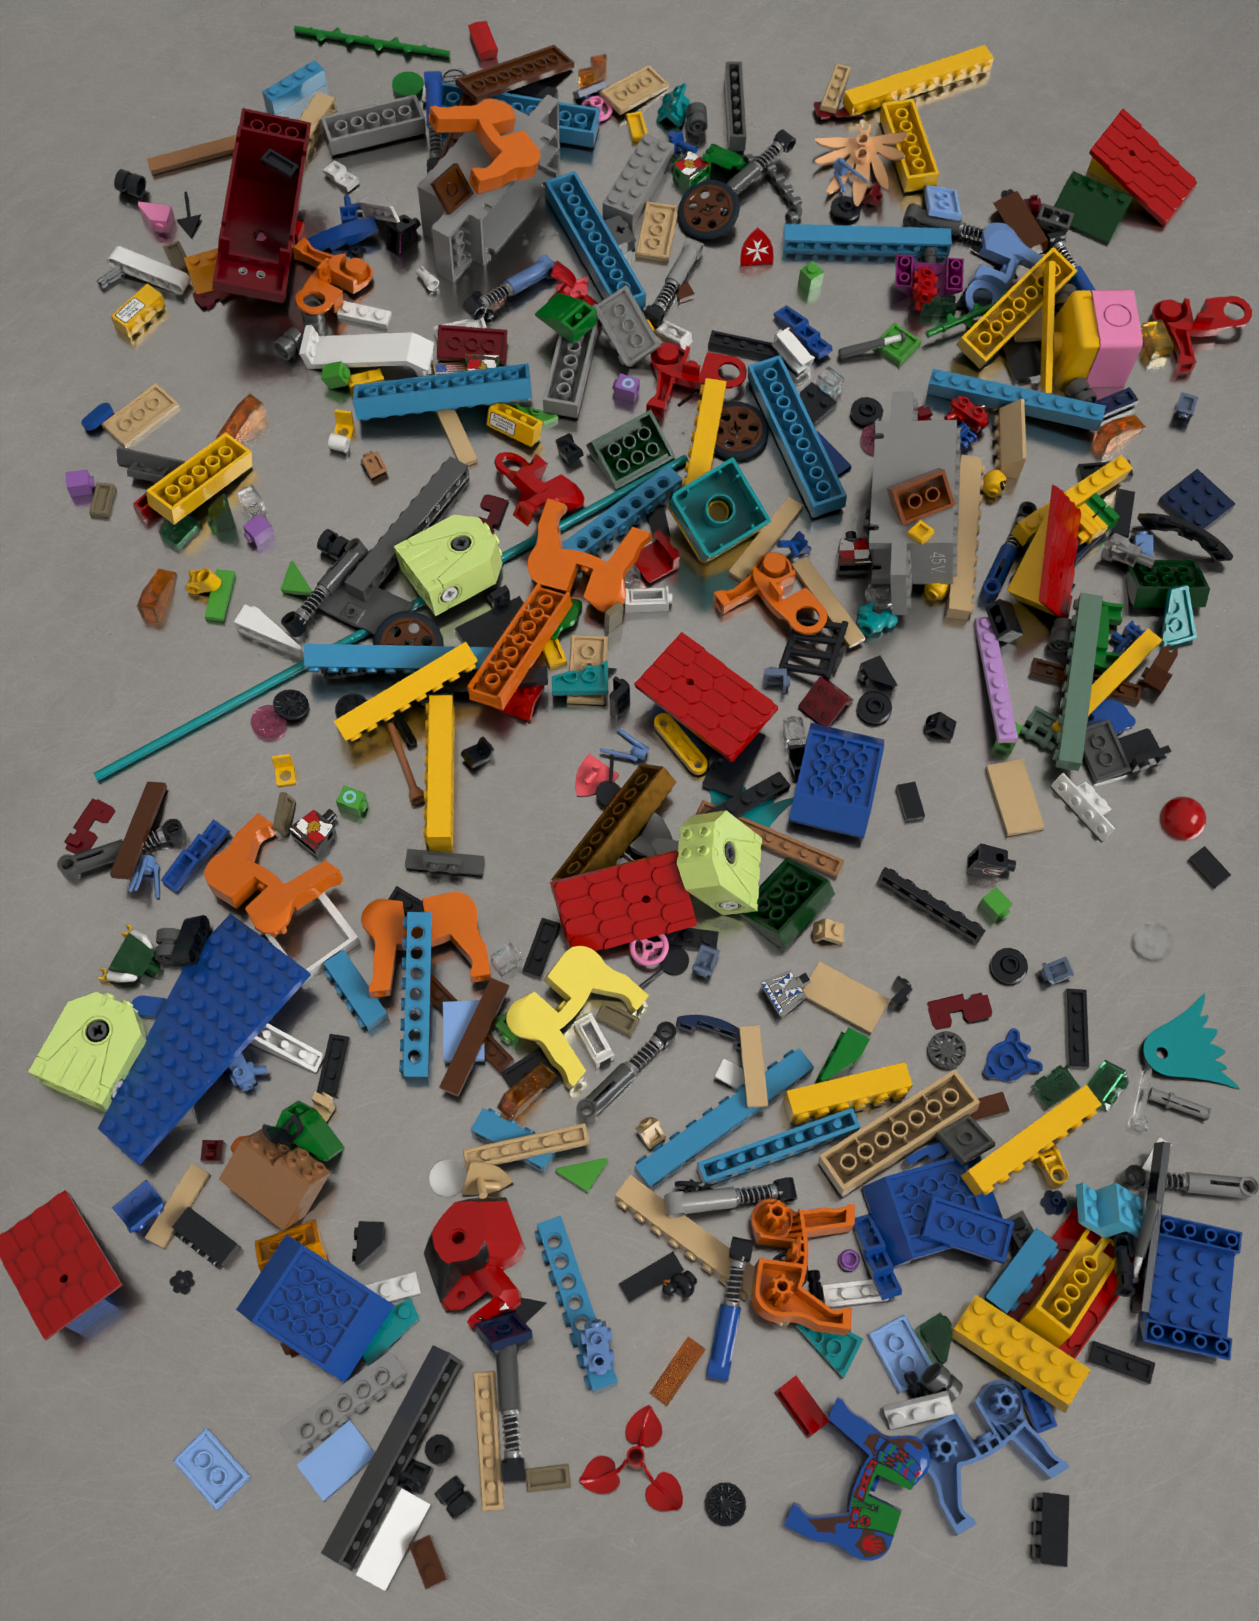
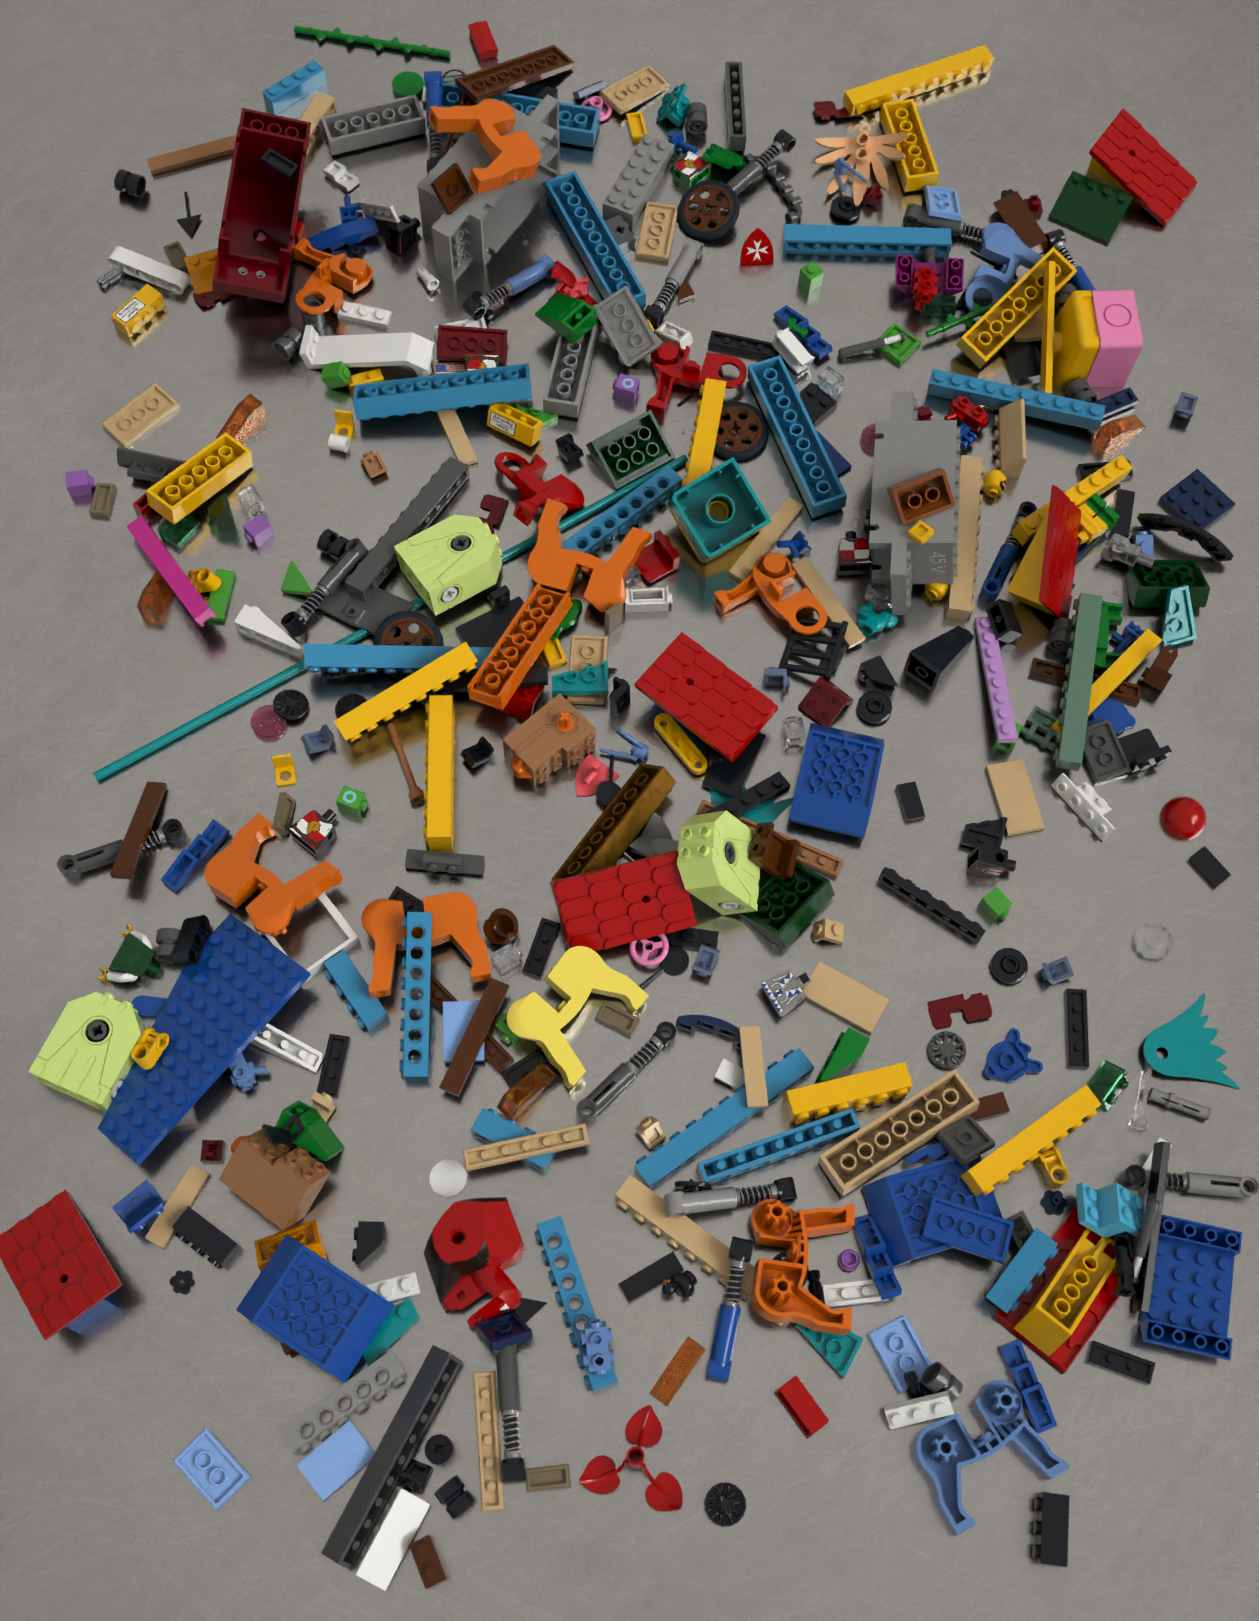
dark red piece [64,798,116,854] -> none
blue tile [81,403,113,431] -> none
medium blue plant [128,855,160,899] -> none
bright pink slope [138,202,175,233] -> none
black axle [392,713,417,747] -> none
tan shield [461,1161,513,1199] -> none
bright green tile [555,1158,609,1193] -> none
white window [574,1013,614,1069] -> none
clear orange slope [578,54,607,86] -> none
black tile [647,506,671,540] -> none
animal [784,1397,930,1561] -> none
black bracket [788,744,806,776] -> none
tan tile [820,64,851,114] -> none
black wheel [851,397,883,426] -> none
black bracket [888,976,913,1011] -> none
clear green slope [916,1312,953,1364] -> none
black bracket [924,712,957,740] -> none
yellow brick [951,1295,1091,1413] -> none
clear green bracket [1032,1065,1080,1110] -> none
dark grey brick [1036,203,1074,235] -> none
clear yellow brick [1141,319,1174,361] -> none
red animal [1152,296,1252,373] -> none
none -> dark pink tile [126,516,216,627]
none -> yellow piece [131,1027,169,1070]
none -> sand blue bracket [301,724,334,754]
none -> reddish brown helmet [483,908,518,945]
none -> medium nougat piece [503,693,596,786]
none -> reddish brown panel [748,822,800,879]
none -> green piece [786,318,809,337]
none -> black slope [904,626,974,691]
none -> black wing [960,817,1008,848]

